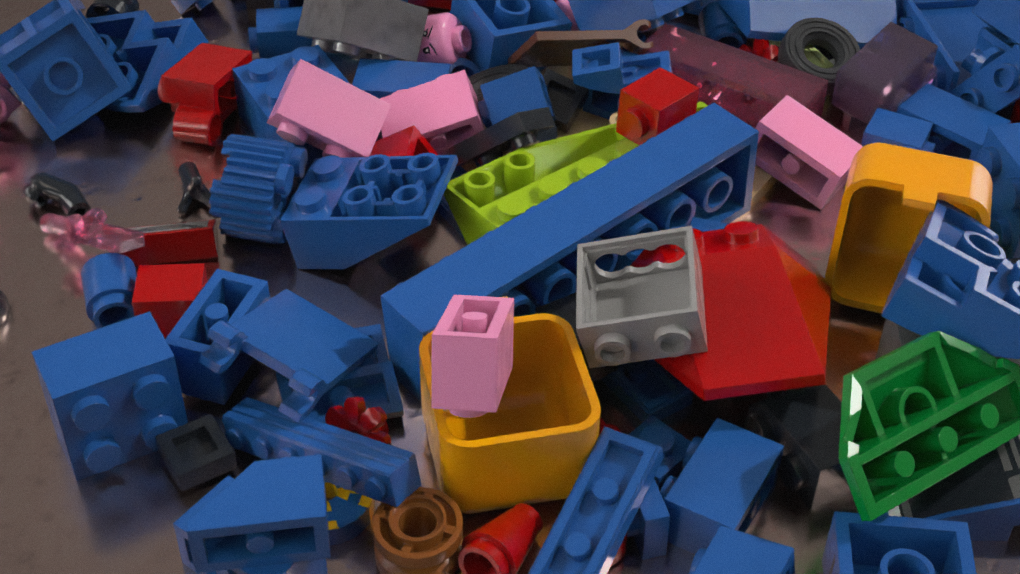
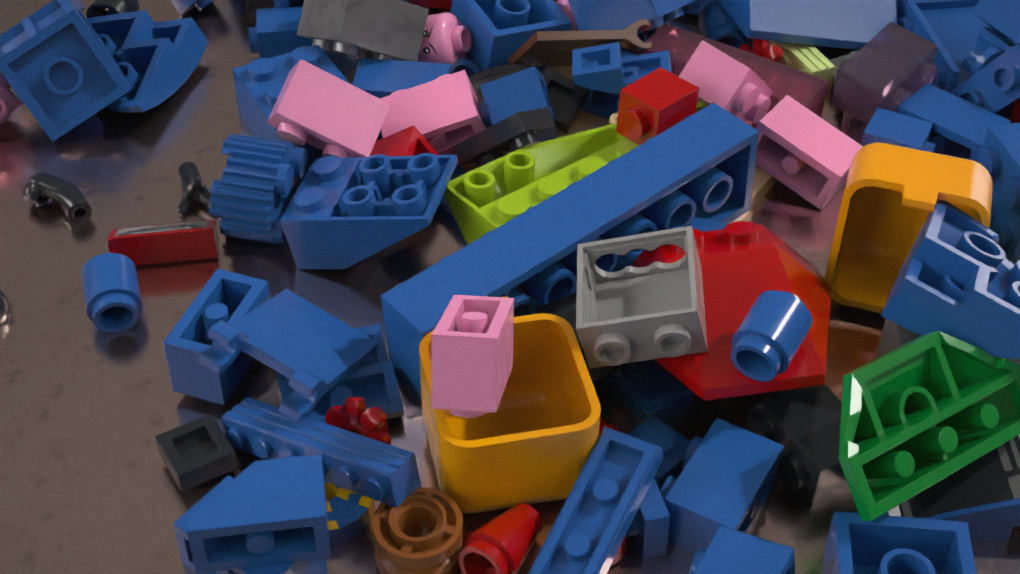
blue brick [31,311,188,481] -> none
clear pink sword [40,208,145,254] -> none
red brick [132,263,208,339] -> none
red hinge [158,43,252,147] -> none
black tyre [778,18,861,96] -> none
none -> bright pink brick [679,40,773,126]
none -> blue brick [730,290,812,382]

